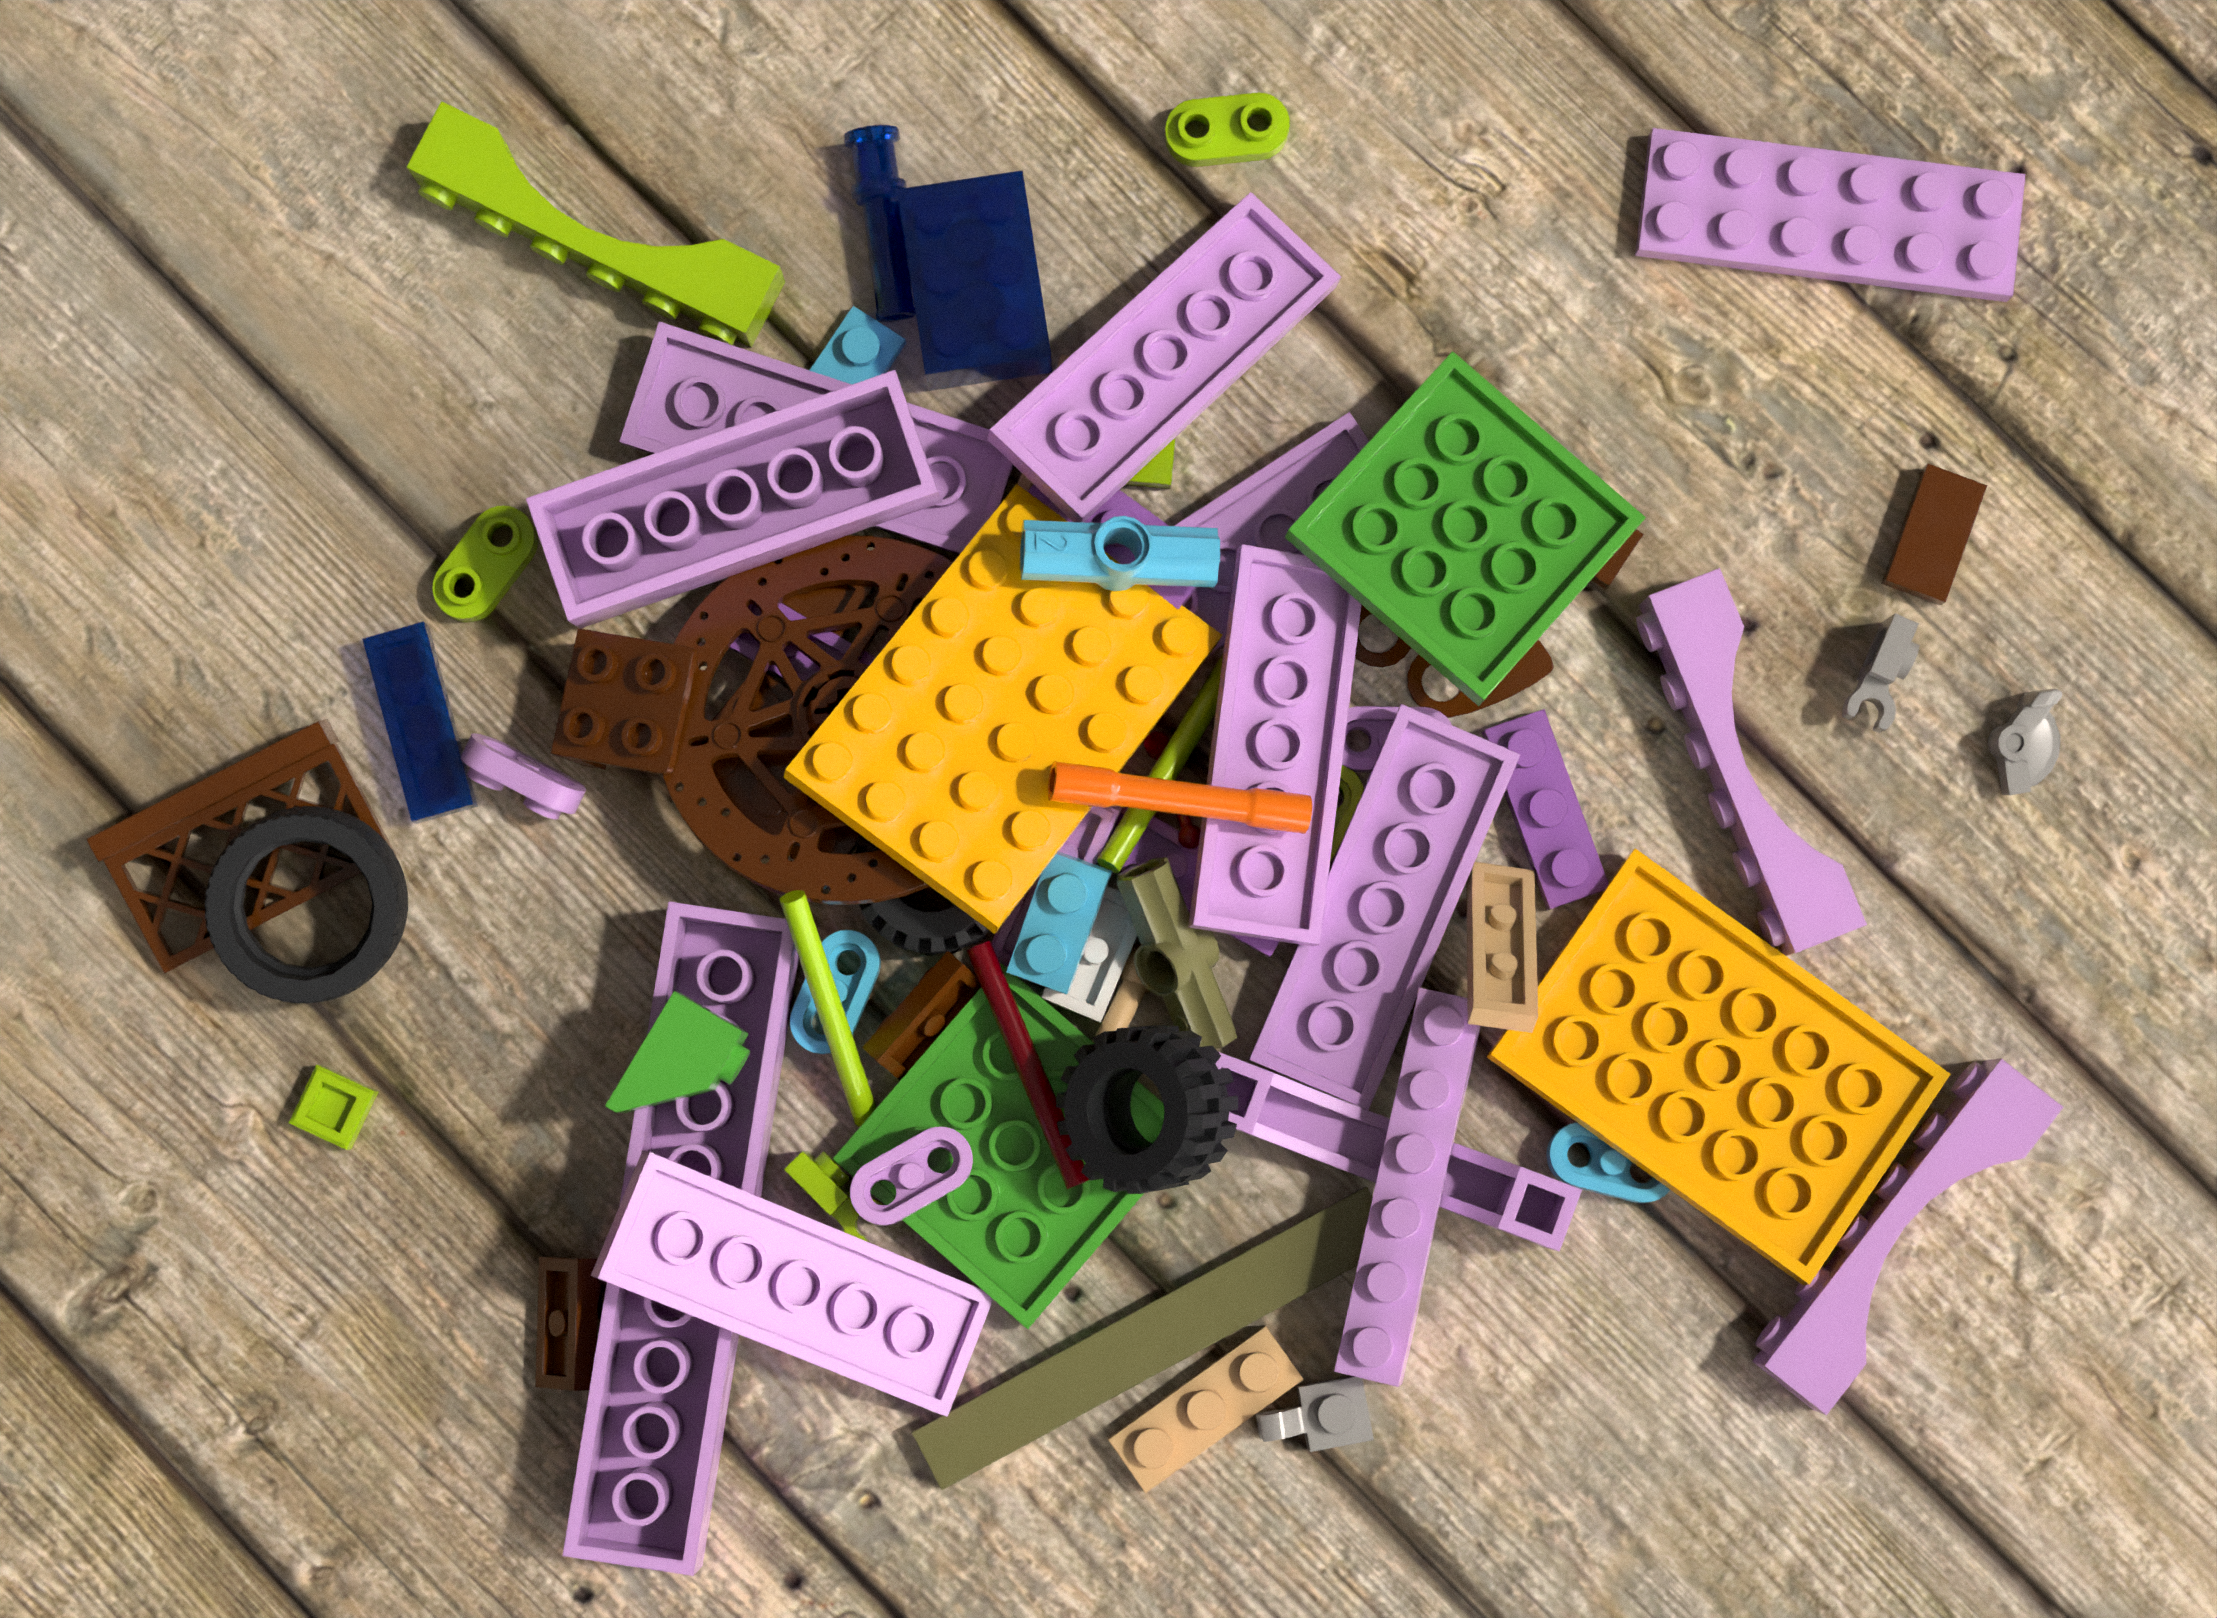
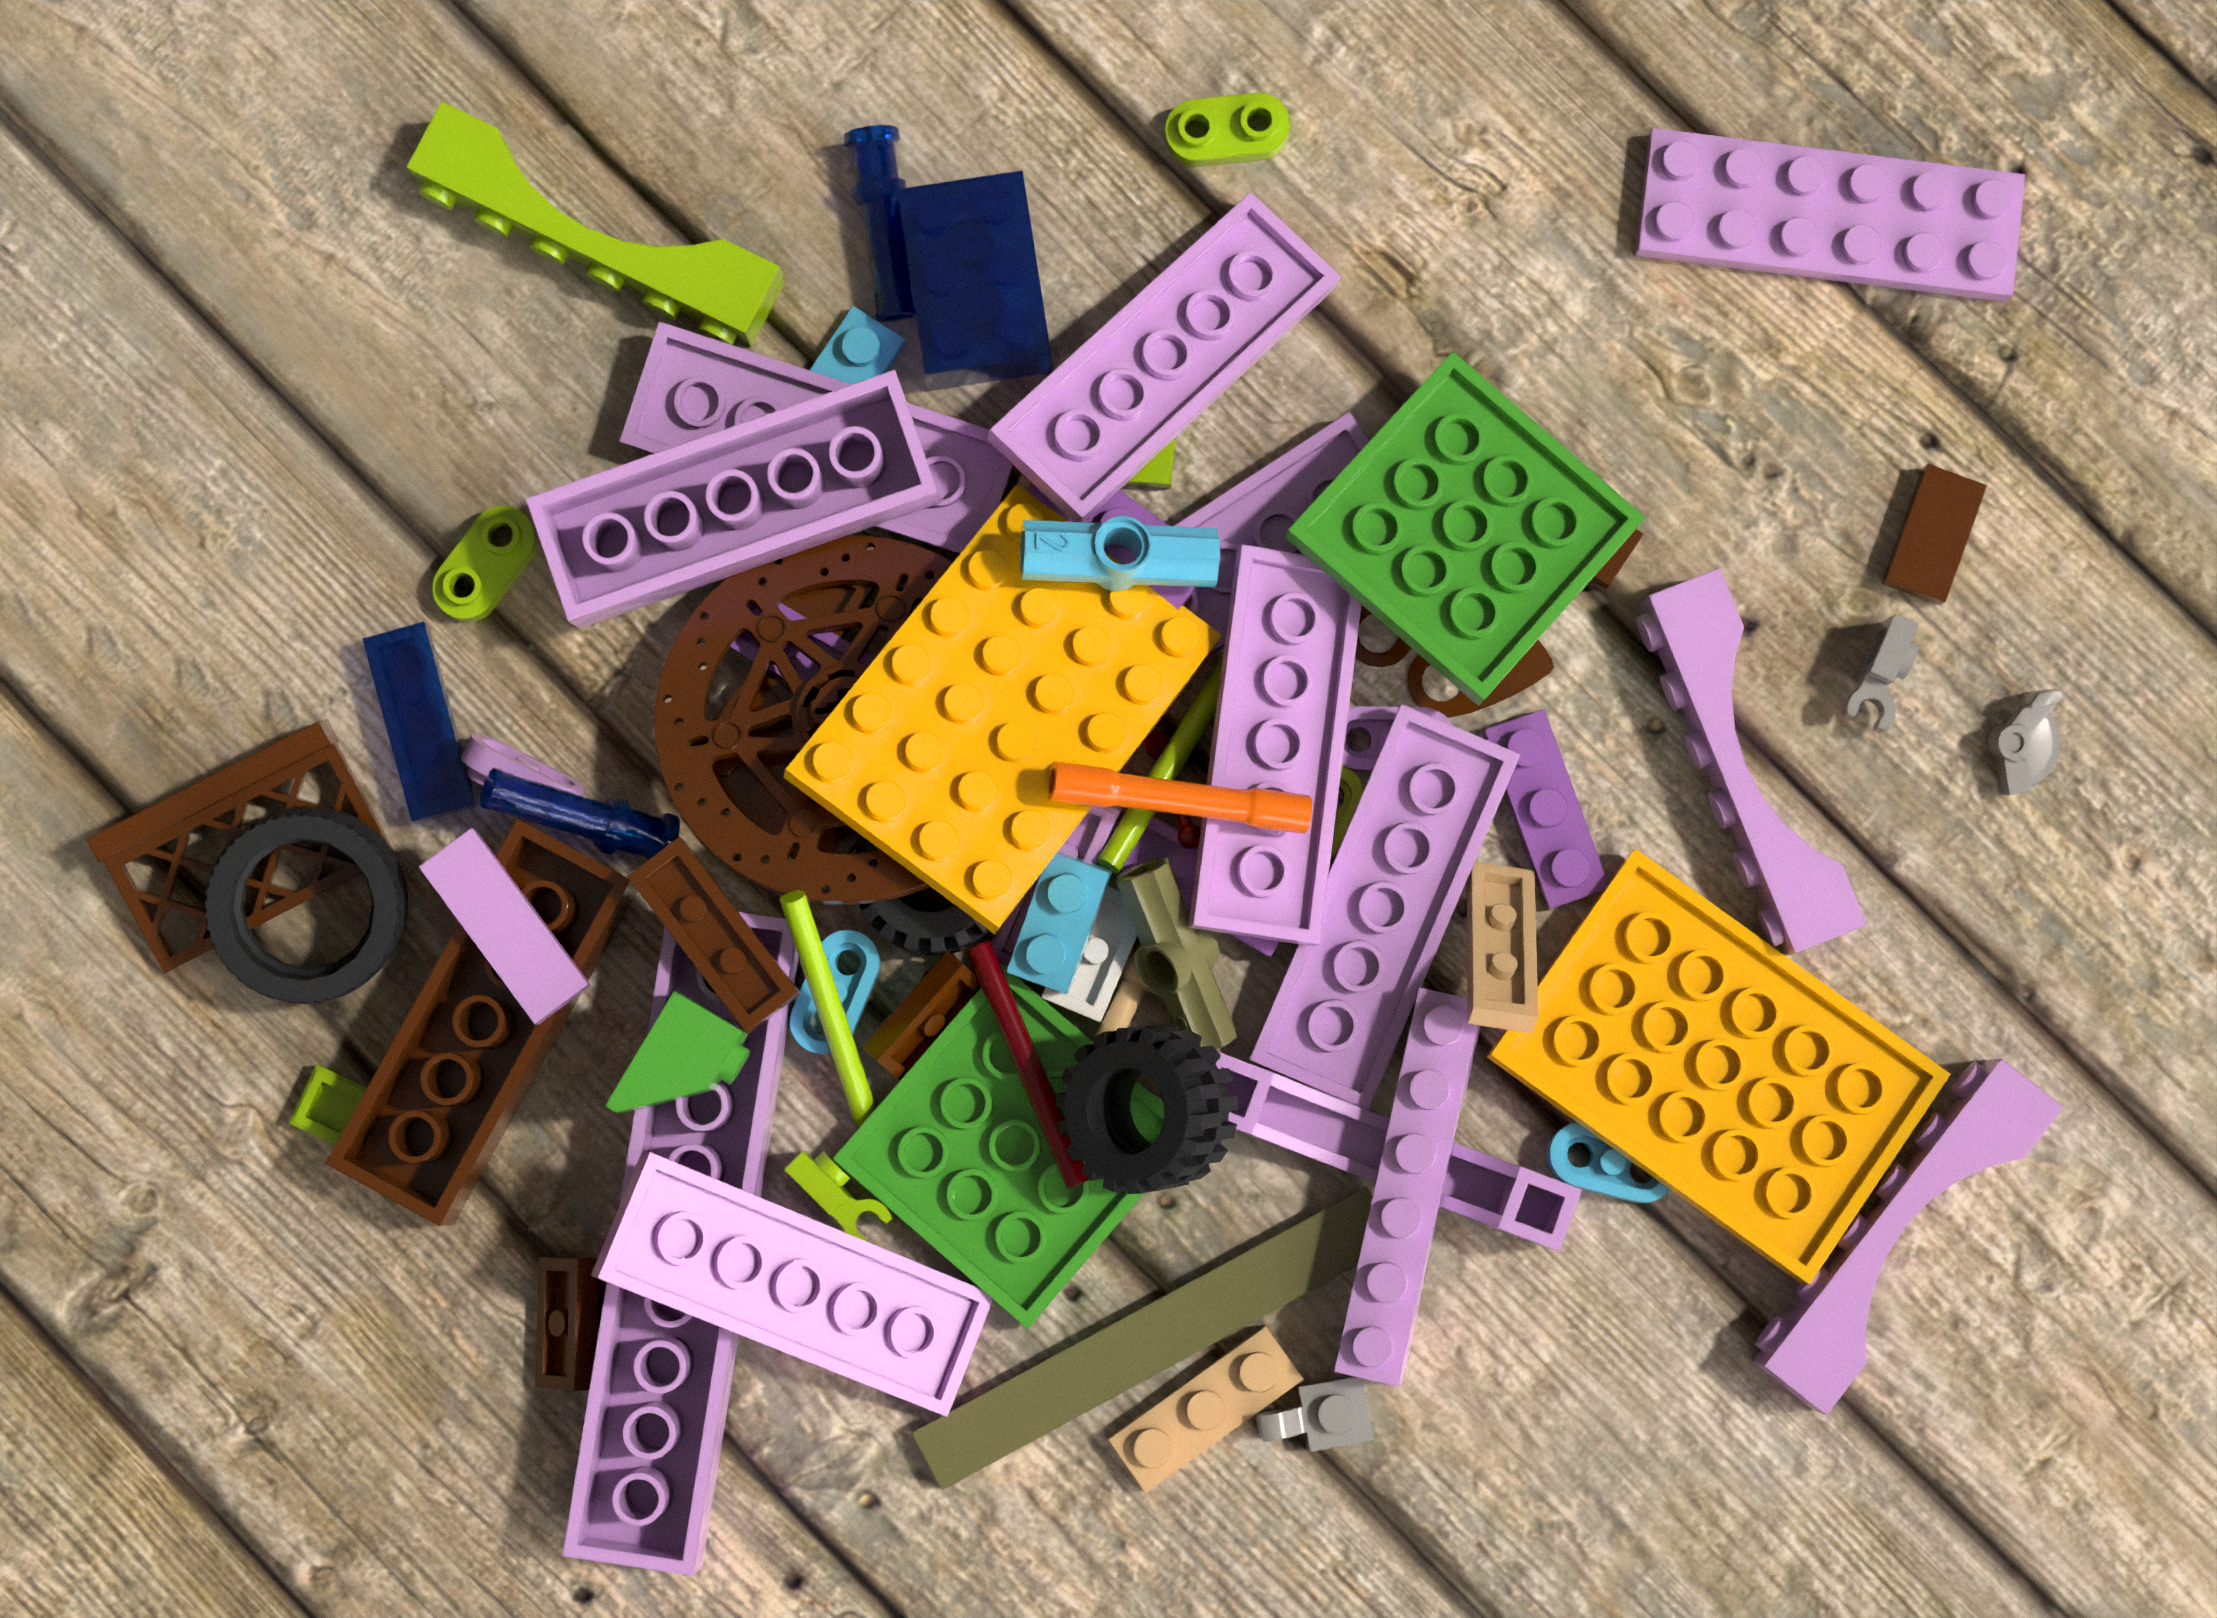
reddish brown bracket [550,628,698,775] -> none
lavender plate [850,1127,973,1226] -> none
none -> reddish brown brick [325,818,638,1226]
none -> lavender tile [419,828,591,1025]
none -> clear blue pin [480,768,680,860]
none -> reddish brown plate [627,836,801,1034]

